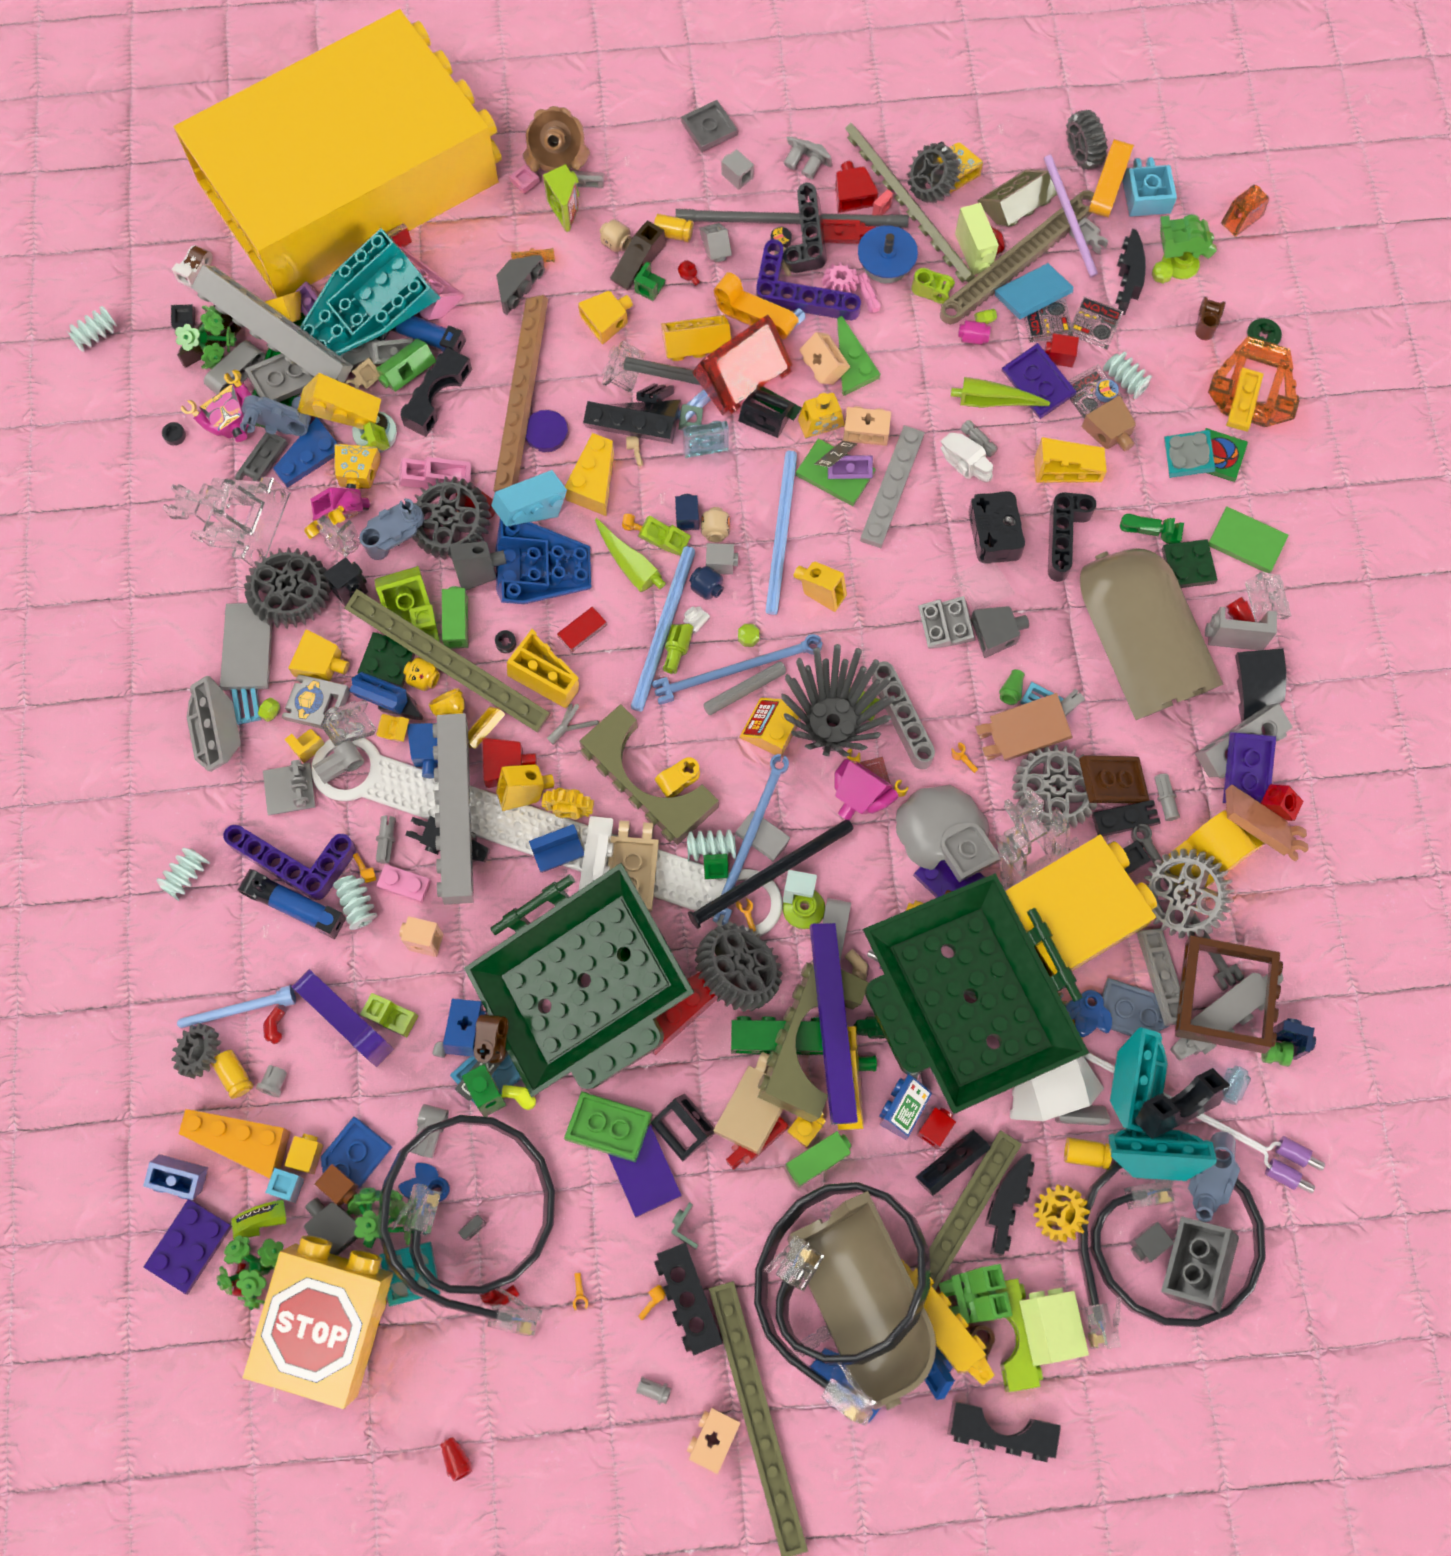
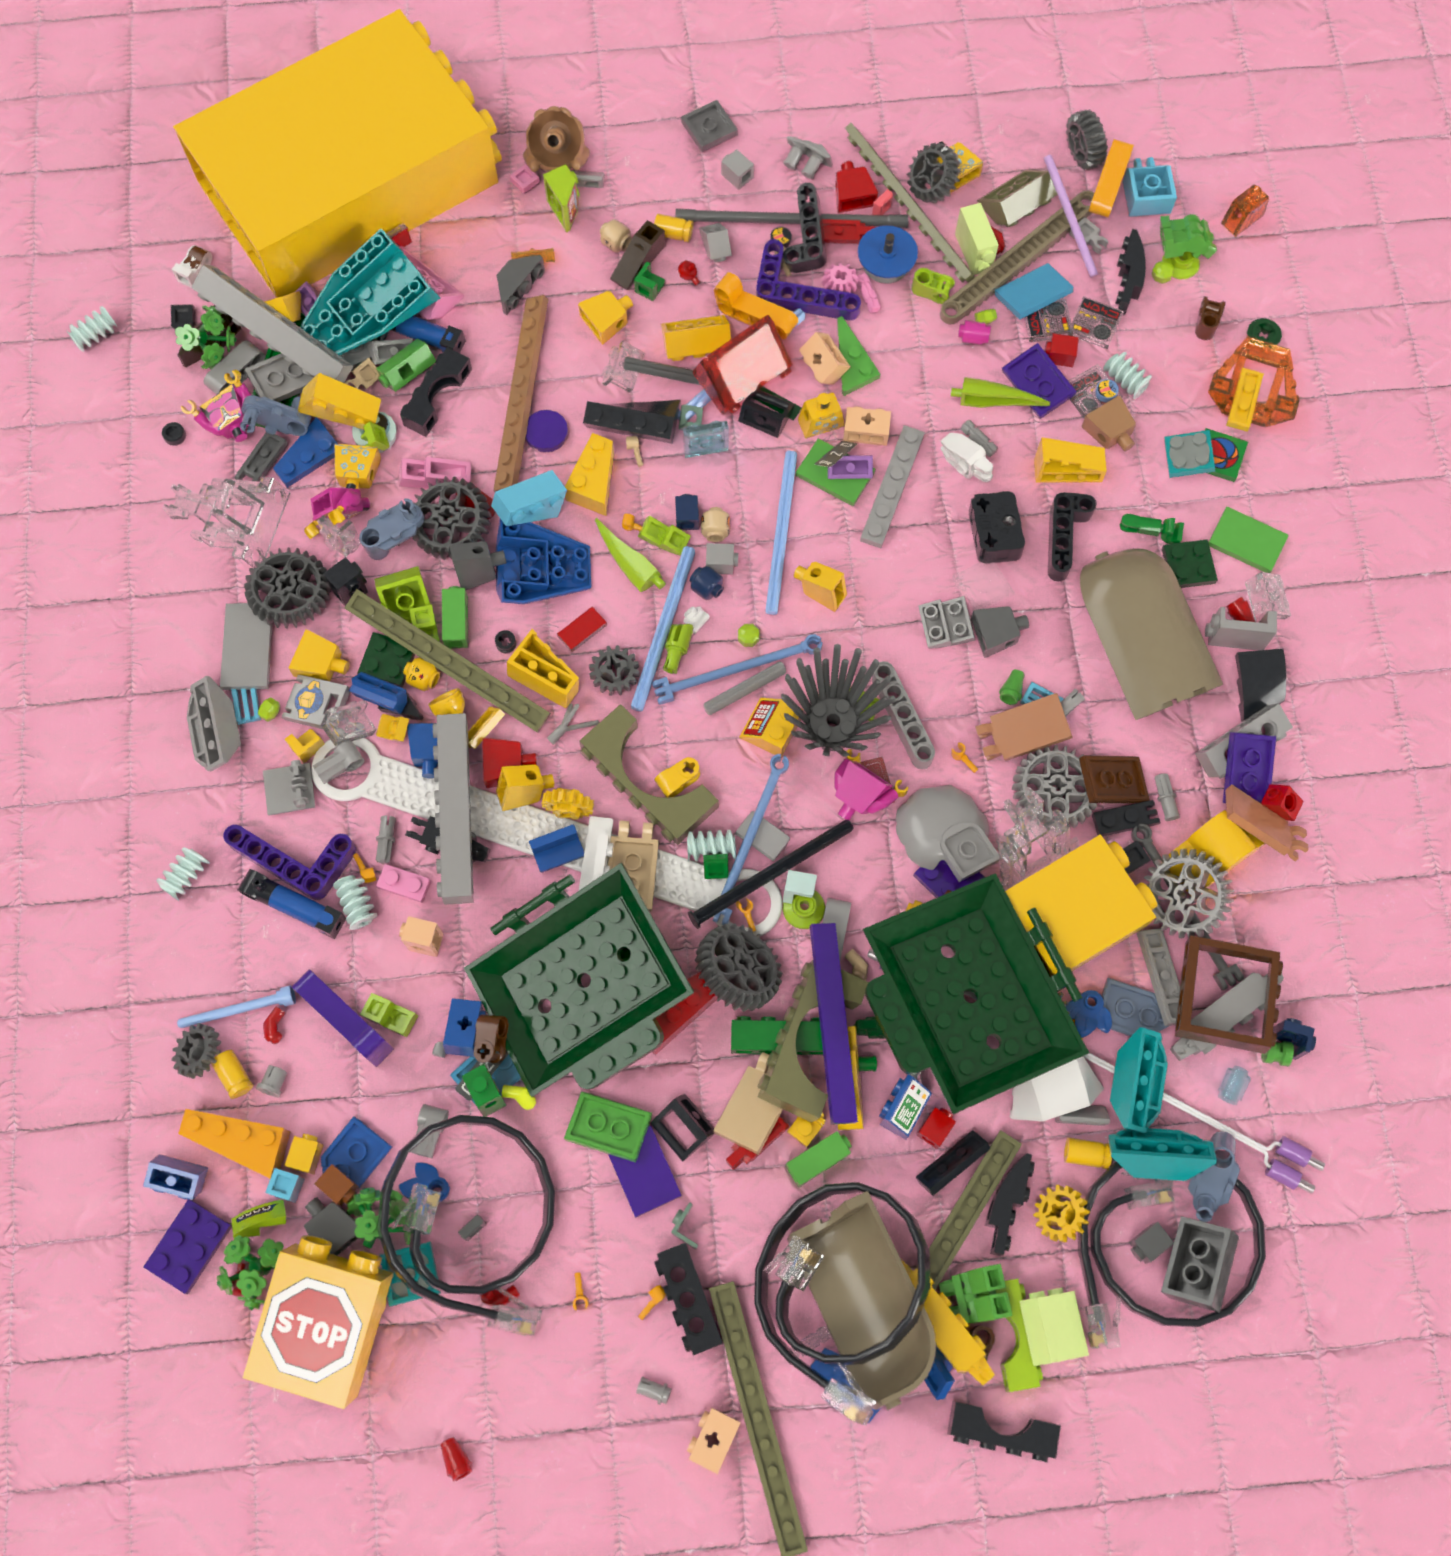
black tile [636,383,674,403] -> none
black arch [1135,1068,1231,1139] -> none
none -> dark grey gear [589,645,640,696]

